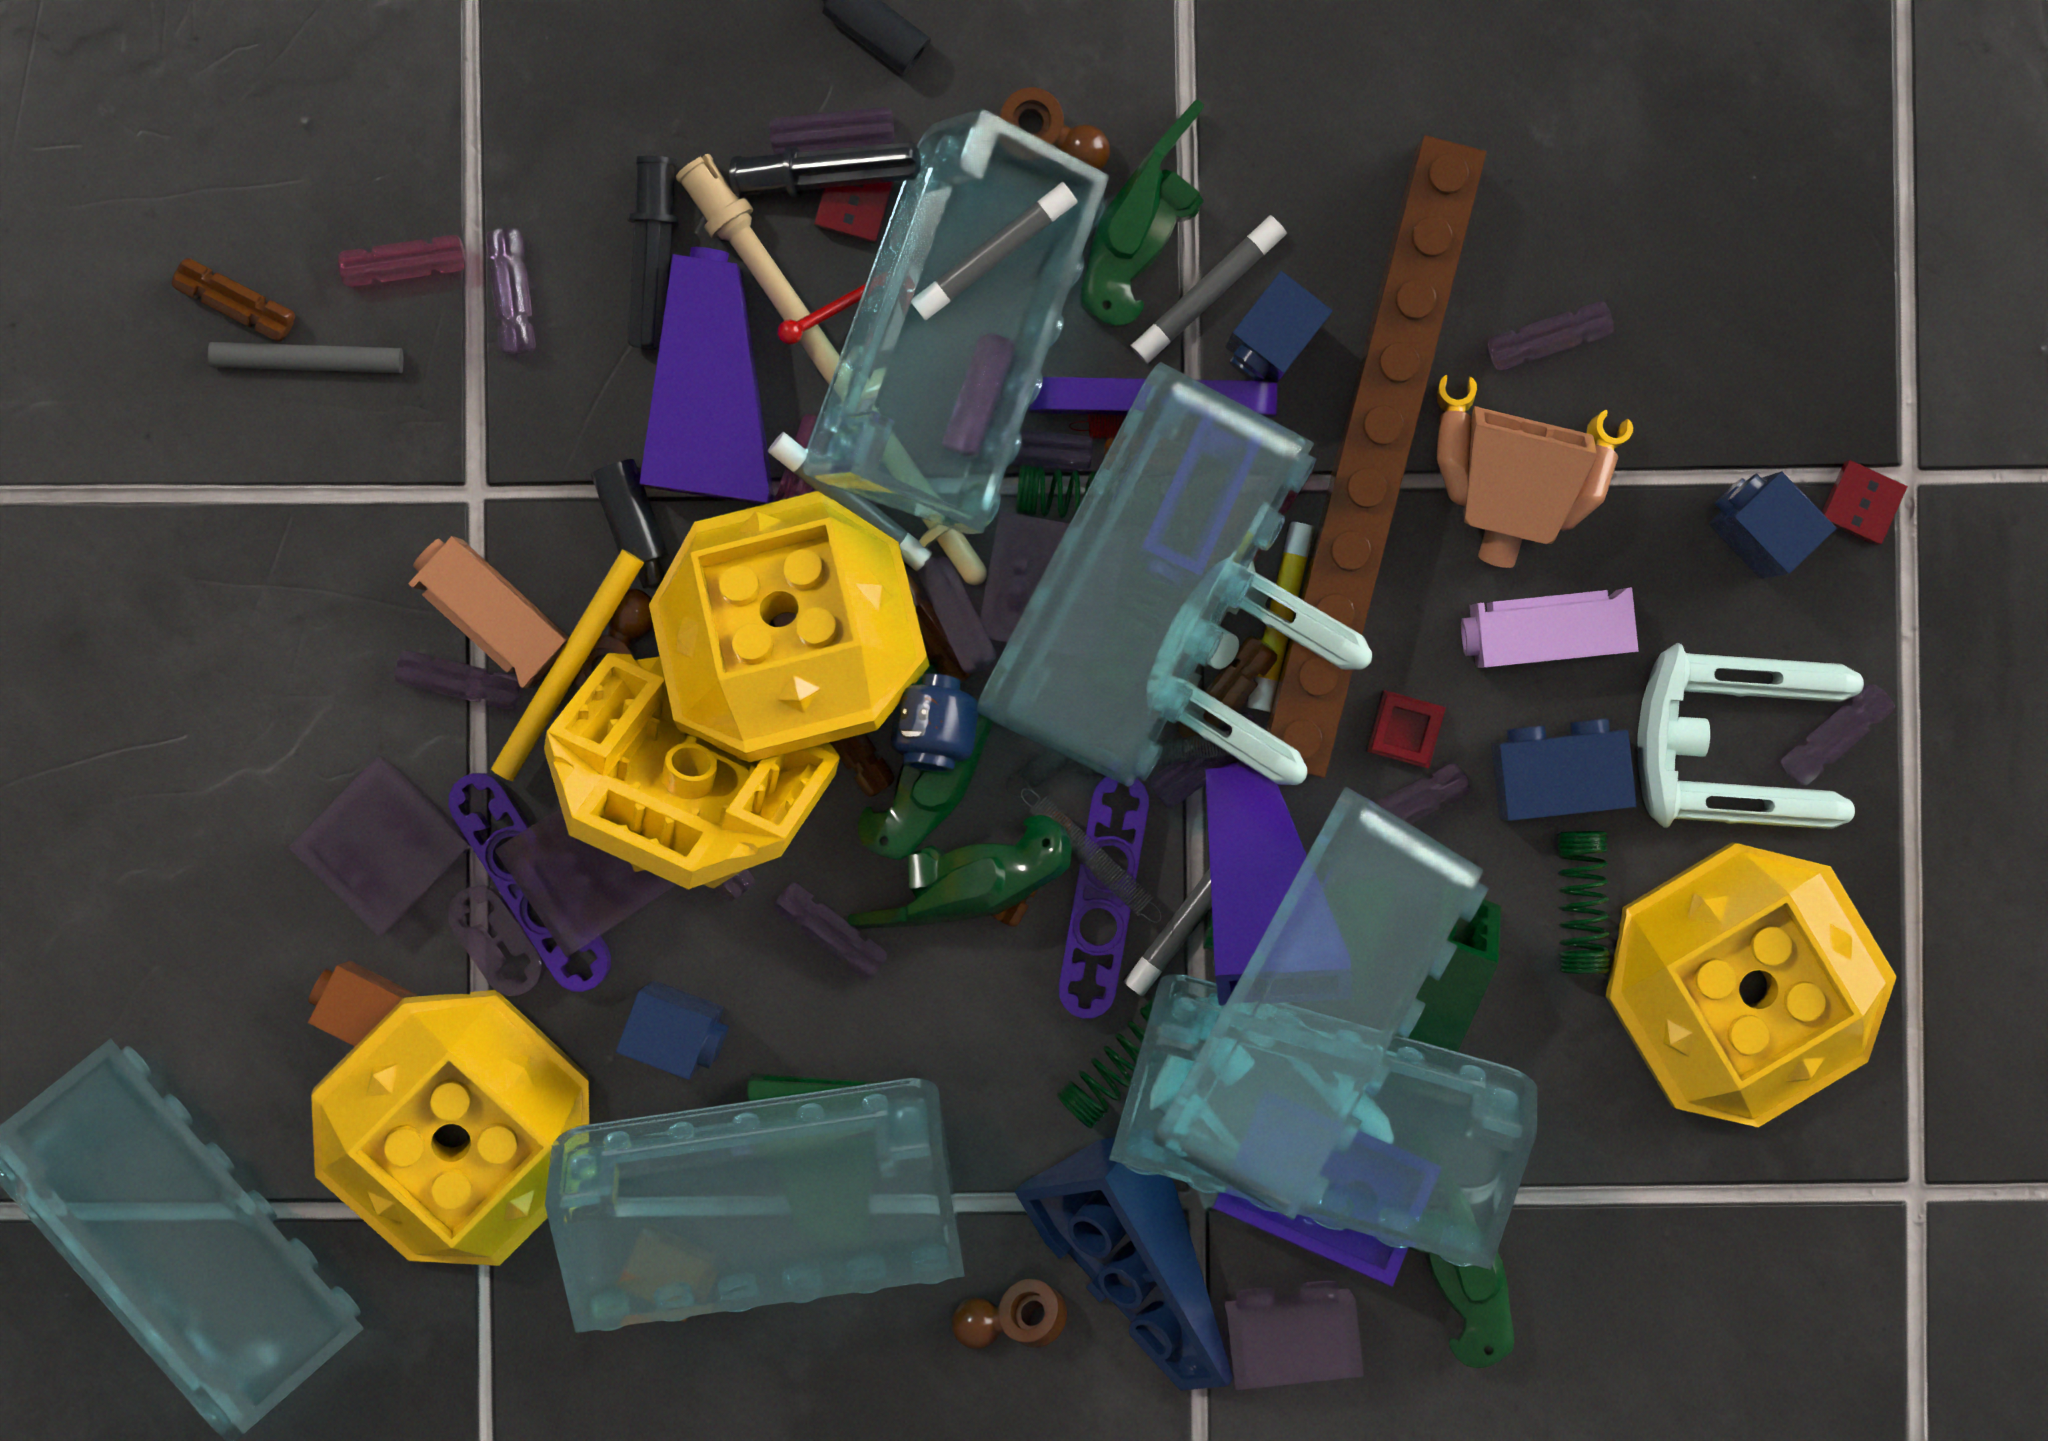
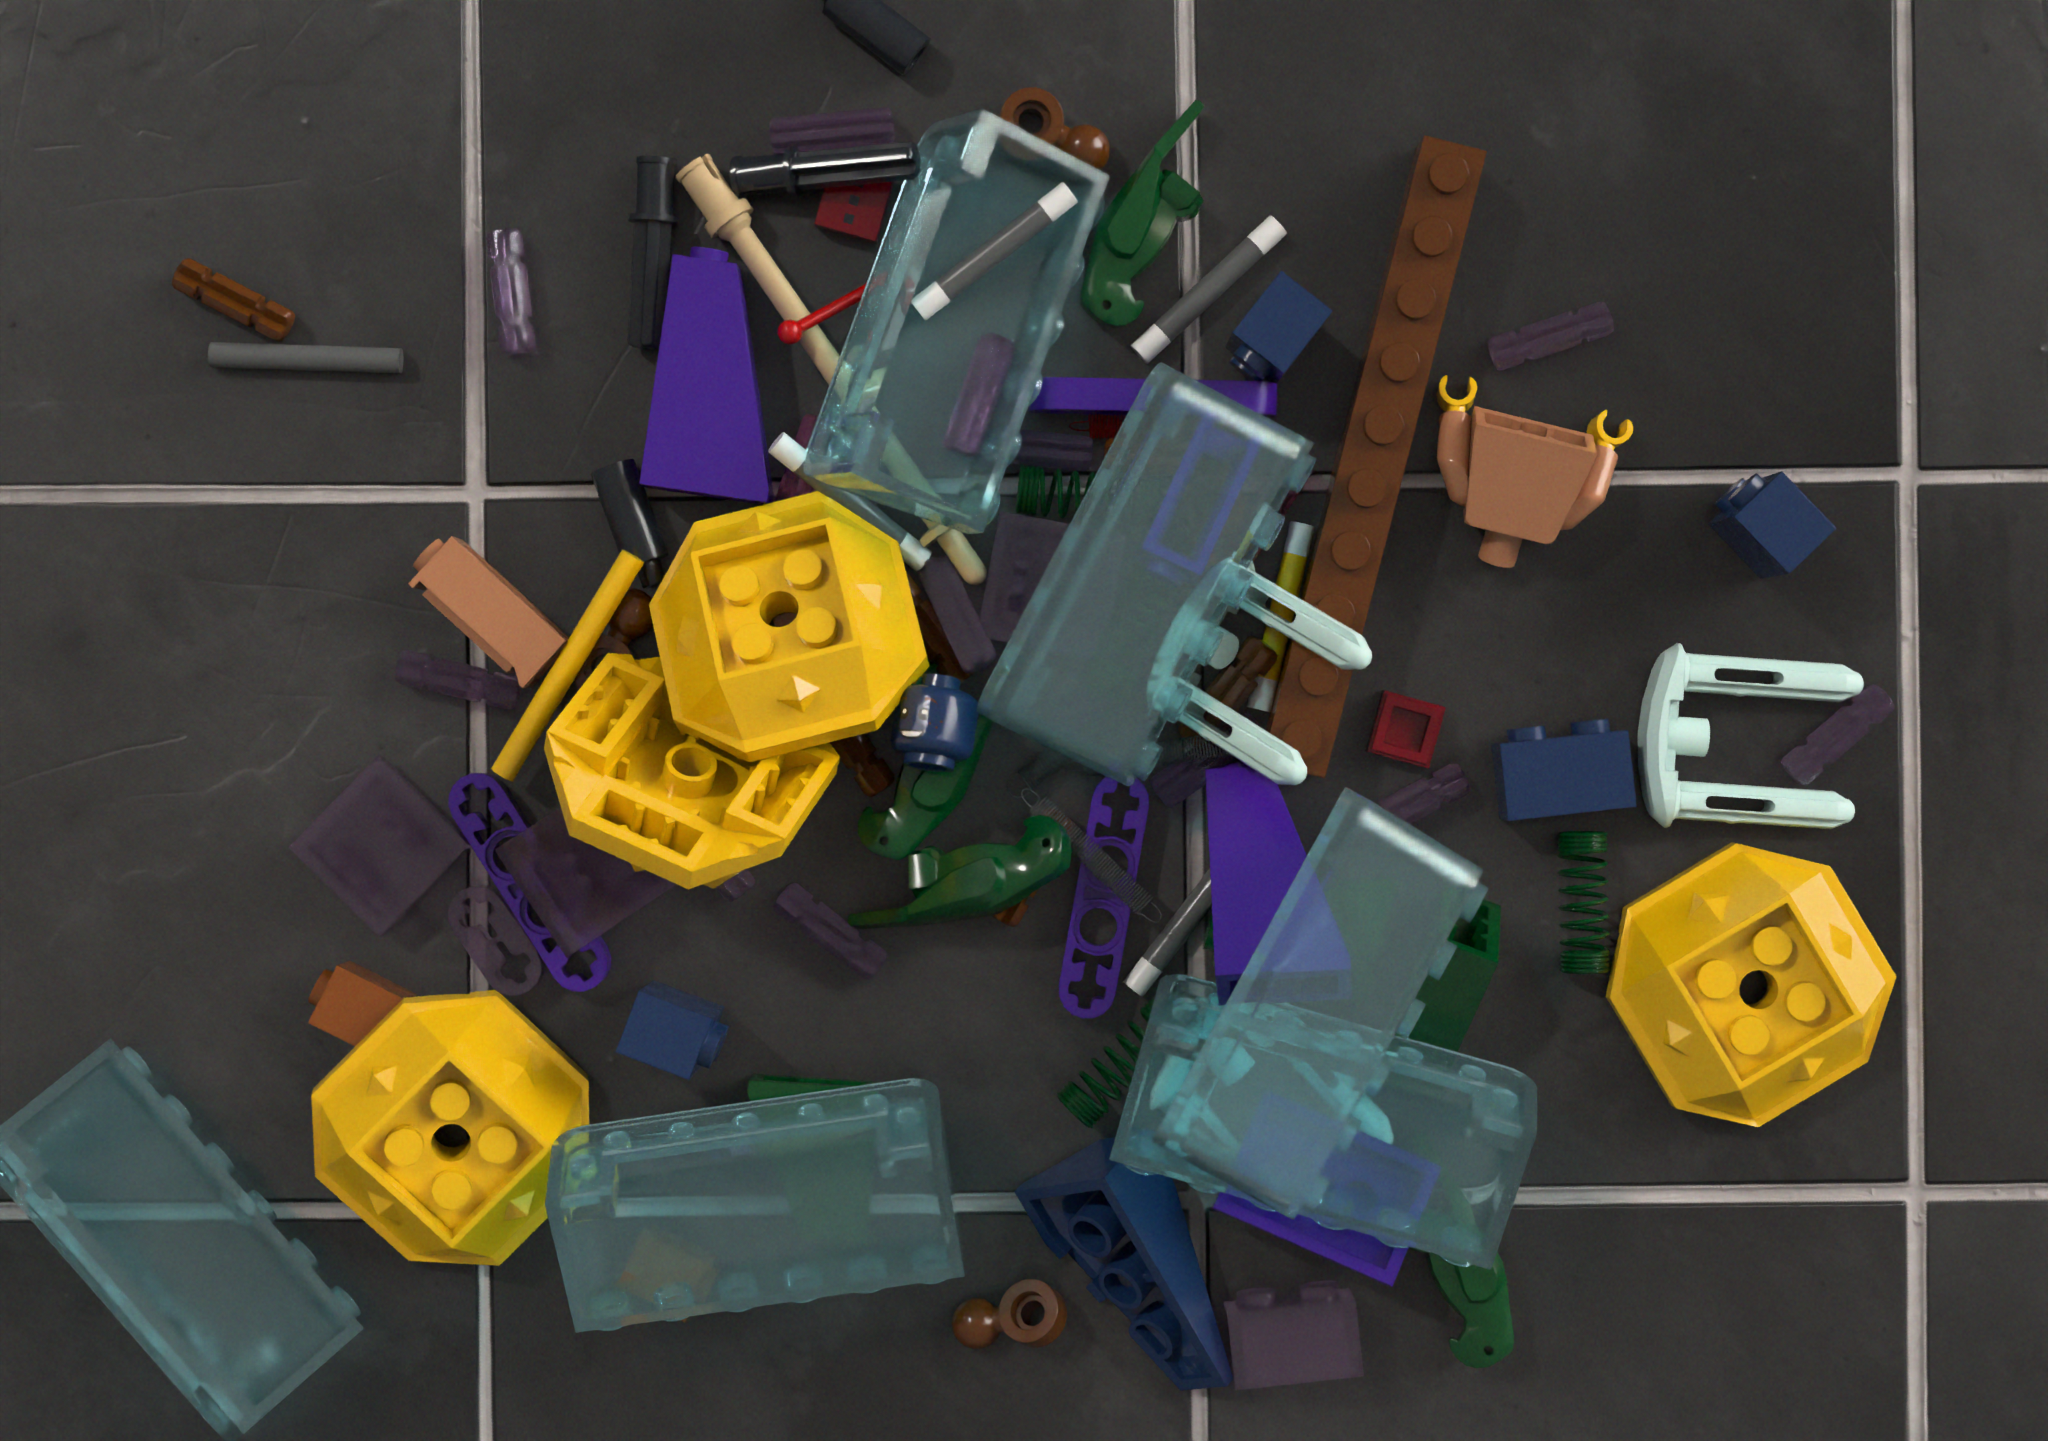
clear pink axle [338,235,466,287] -> none
lavender window [1461,587,1639,668] -> none
dark red tile [1822,460,1908,545] -> none

